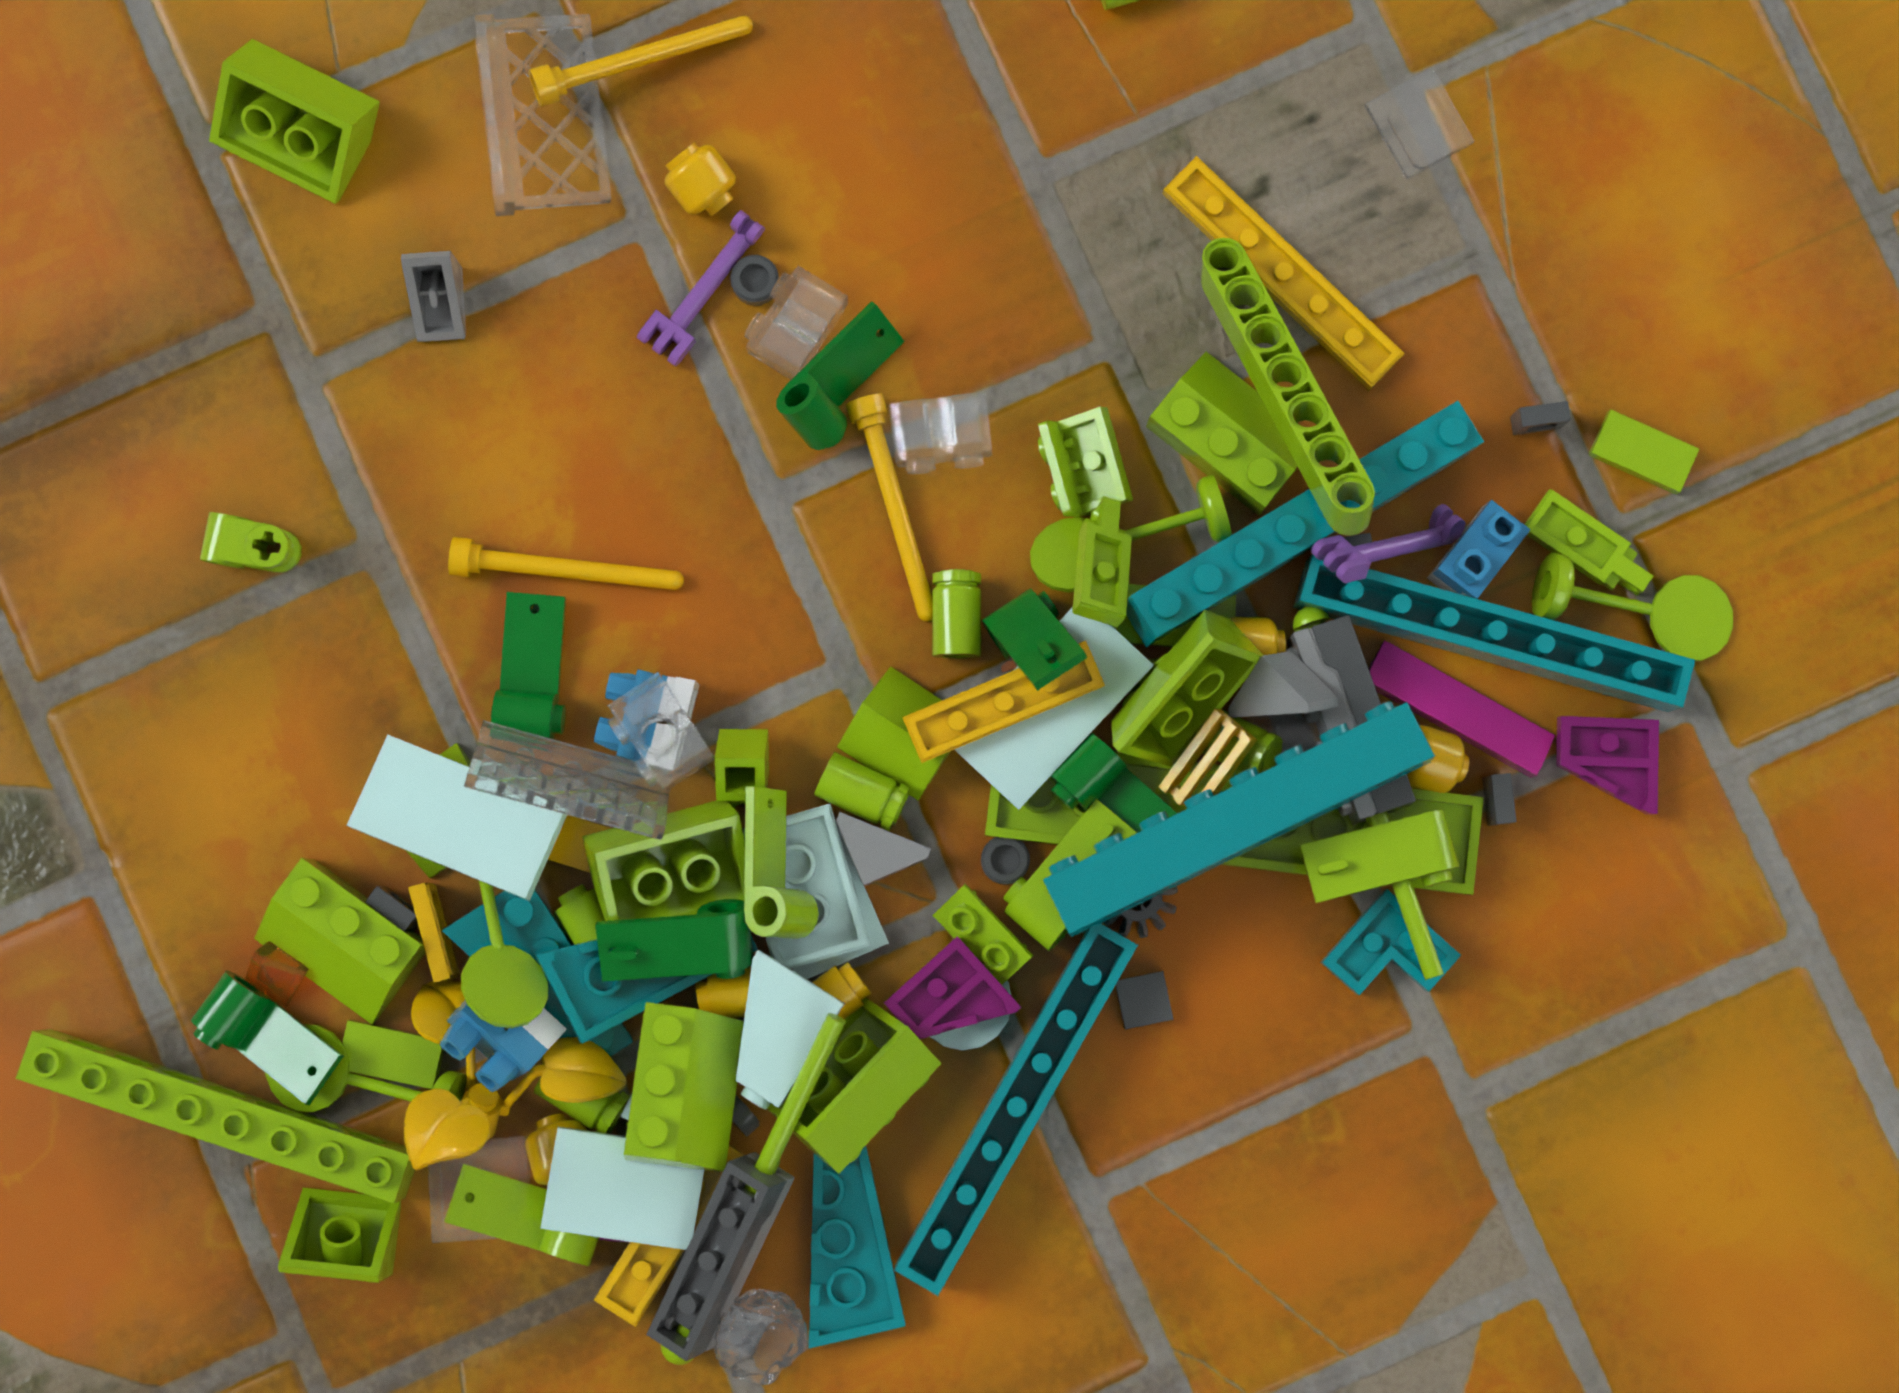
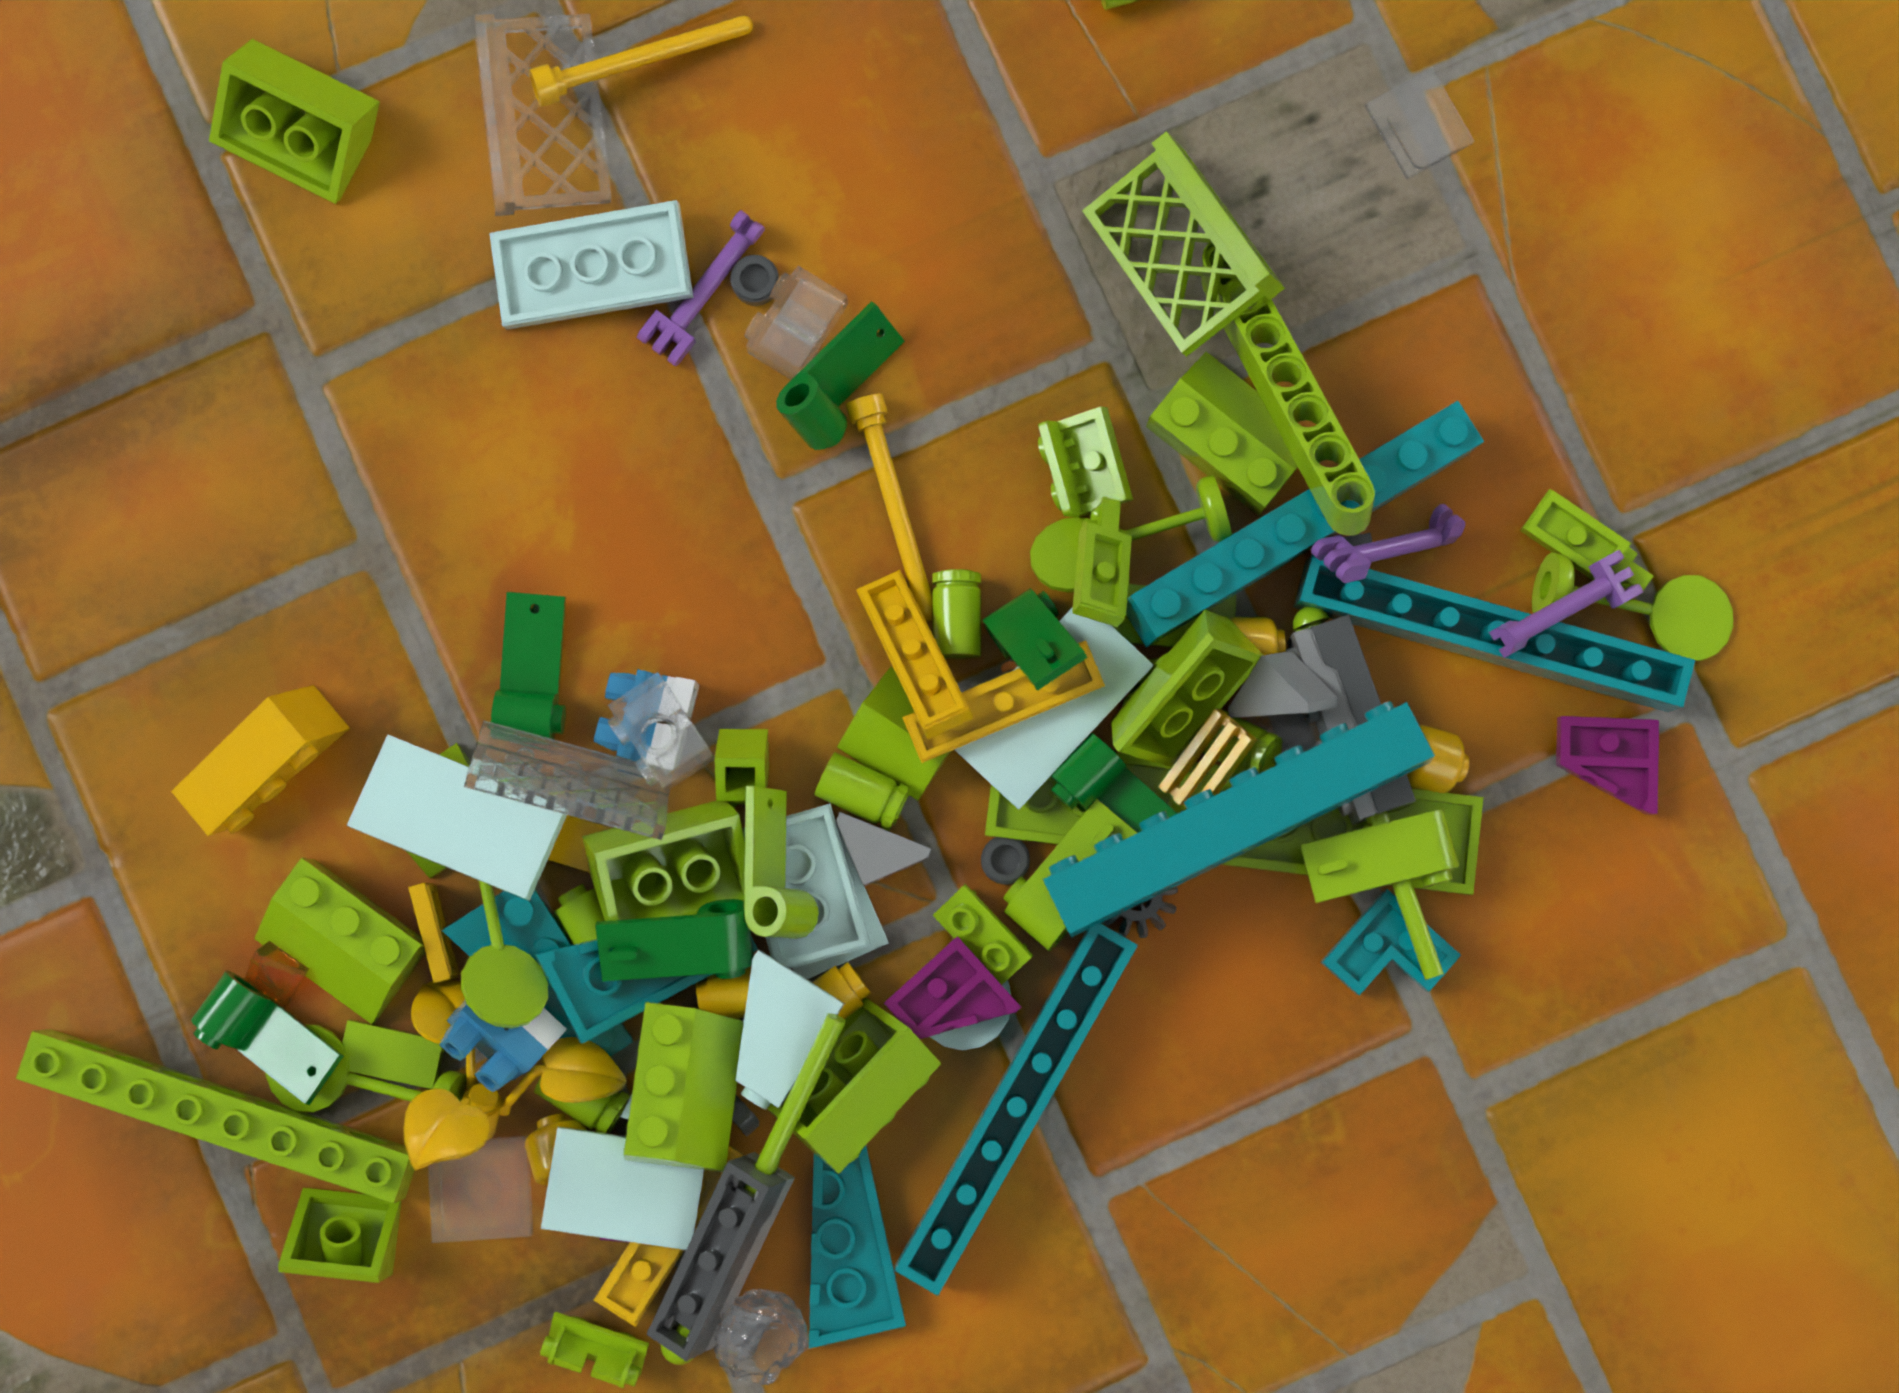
lime piece [200,512,301,573] -> none
dark grey tile [365,886,418,931] -> none
light grey slope [401,251,466,342] -> none
lime door [444,1164,599,1266] -> none
yellow piece [448,537,684,590] -> none
yellow head [665,142,736,216] -> none
clear brick [889,393,993,474] -> none
dark grey tile [1115,971,1174,1030] -> none
yellow tile [1162,156,1405,391] -> none
dark pink slope [1368,640,1555,778] -> none
dark azure hips [1427,500,1531,599] -> none
dark grey tile [1482,773,1517,826] -> none
dark grey tile [1510,401,1571,435] -> none
lime tile [1588,409,1699,495] -> none
none -> yellow wedge [171,685,351,836]
none -> light aqua tile [489,200,693,330]
none -> lime hinge [540,1312,649,1389]
none -> yellow tile [856,570,973,739]
none -> lime fence [1082,131,1285,357]
none -> medium lavender hinge [1489,549,1644,658]

